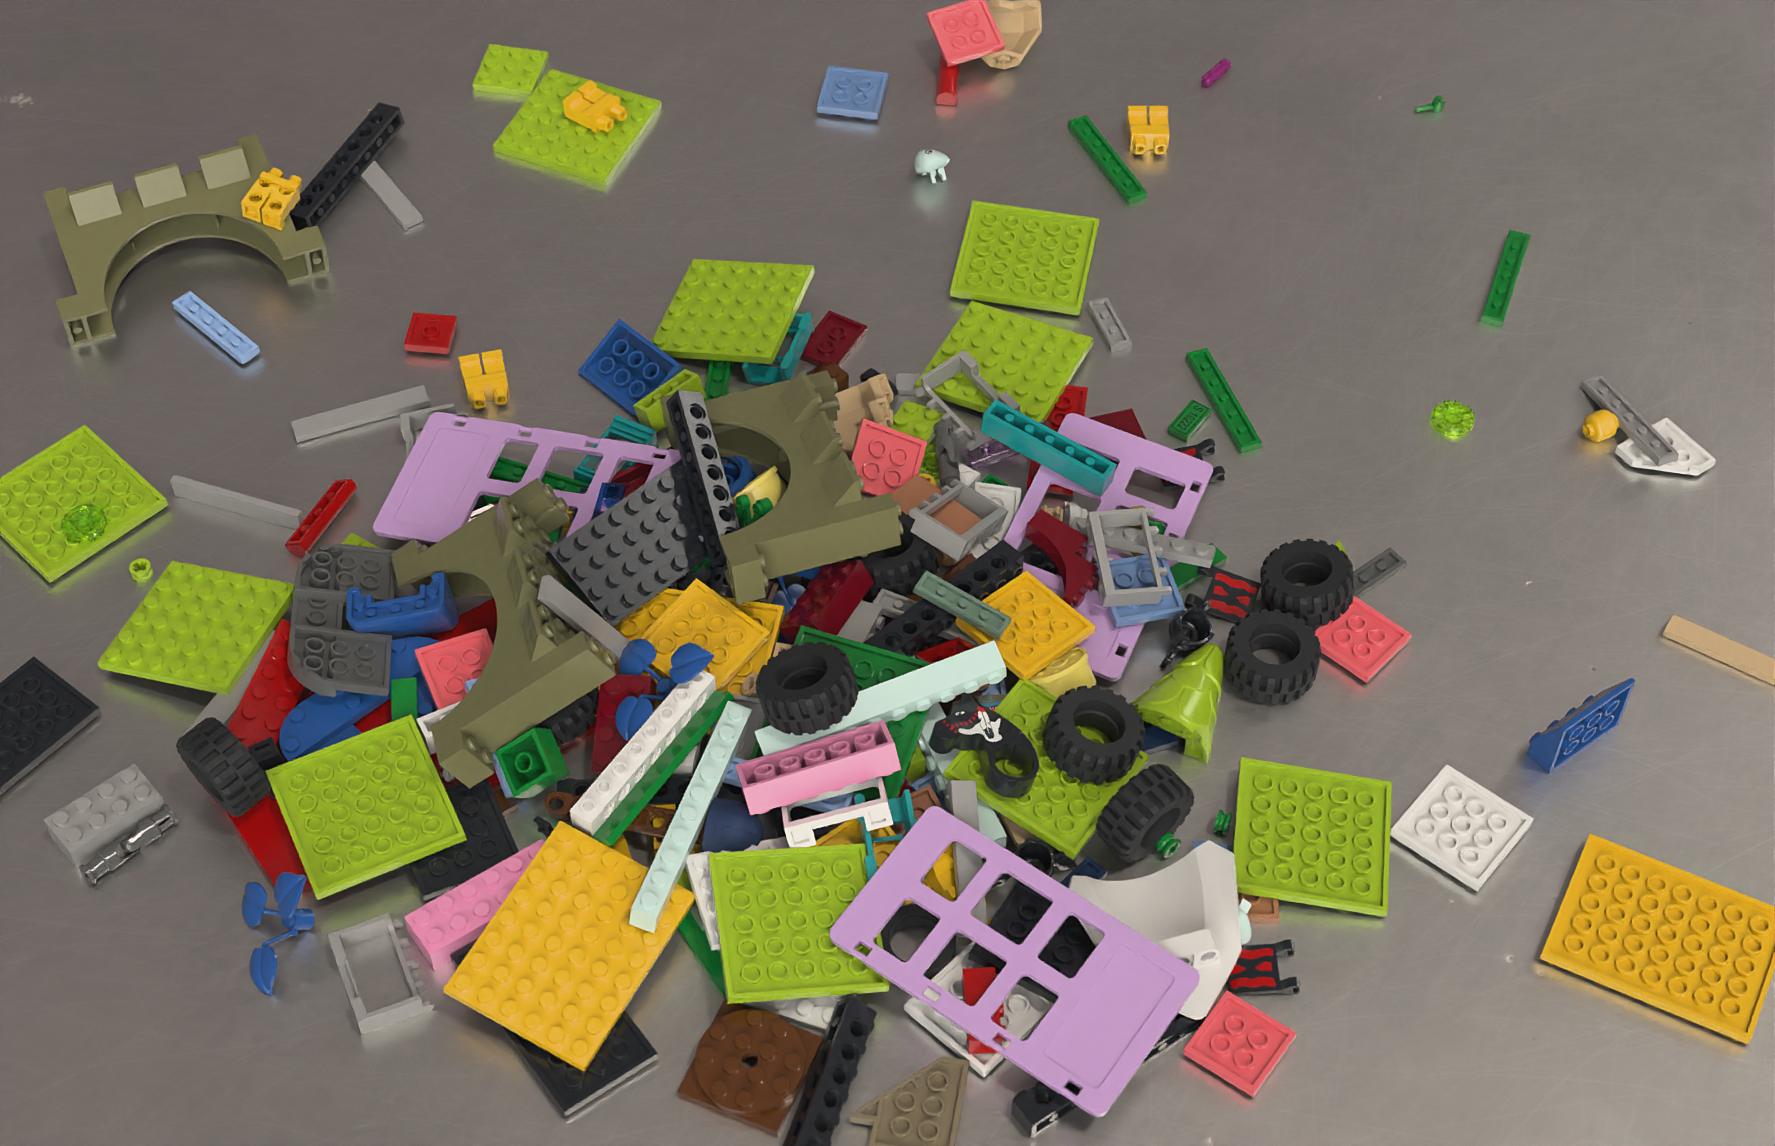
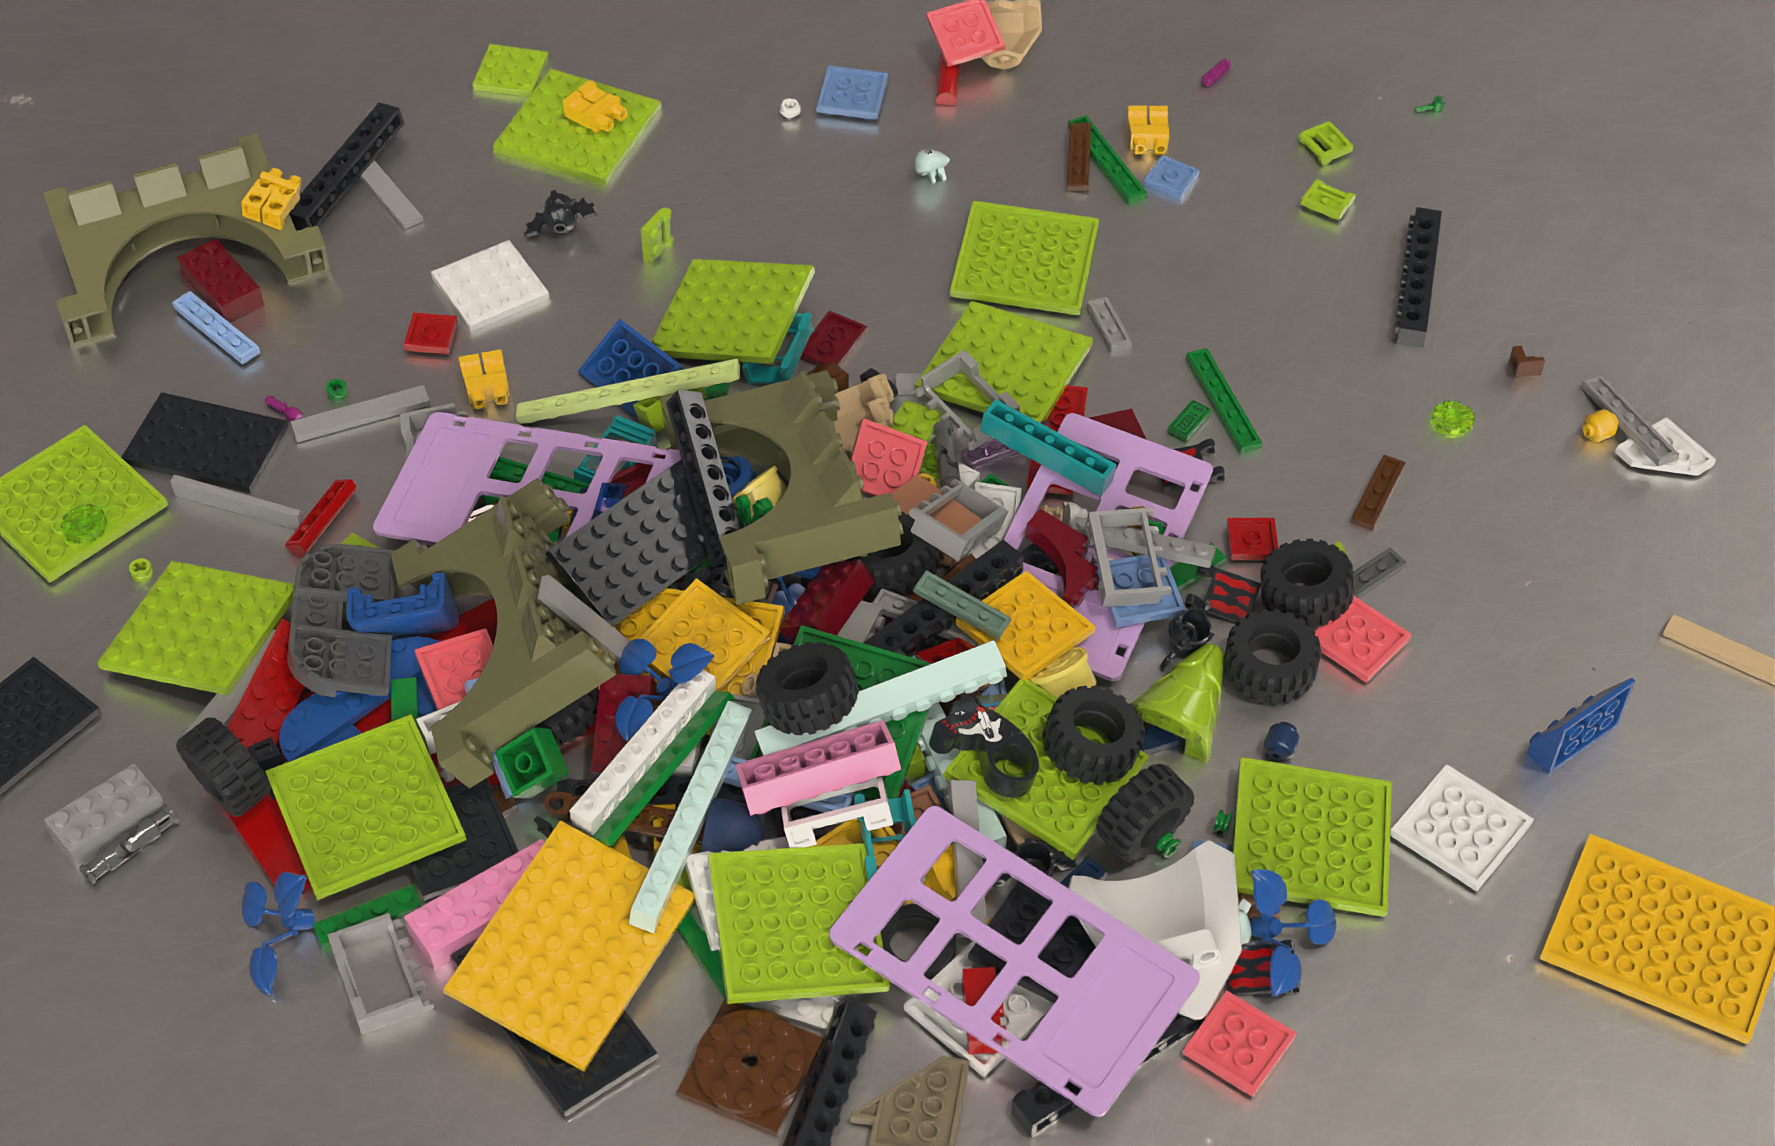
green tile [1480,230,1531,327] -> none
none -> black plate [121,392,289,494]
none -> dark red brick [177,238,265,323]
none -> magenta piece [265,396,303,421]
none -> green plate [313,884,422,950]
none -> green bush [326,379,348,401]
none -> white plate [431,240,550,332]
none -> yellowish green plate [516,359,740,424]
none -> black helmet [524,190,597,238]
none -> lime plate [641,208,674,264]
none -> white plate [780,98,801,118]
none -> reddish brown tile [1067,123,1091,191]
none -> medium blue tile [1143,155,1200,200]
none -> red plate [1227,518,1279,560]
none -> blue plant [1250,869,1337,996]
none -> dark blue head [1263,722,1300,761]
none -> lime plate [1298,121,1354,166]
none -> lime plate [1301,179,1356,220]
none -> reddish brown tile [1351,455,1406,531]
none -> black brick [1394,207,1442,348]
none -> reddish brown panel [1509,345,1545,378]

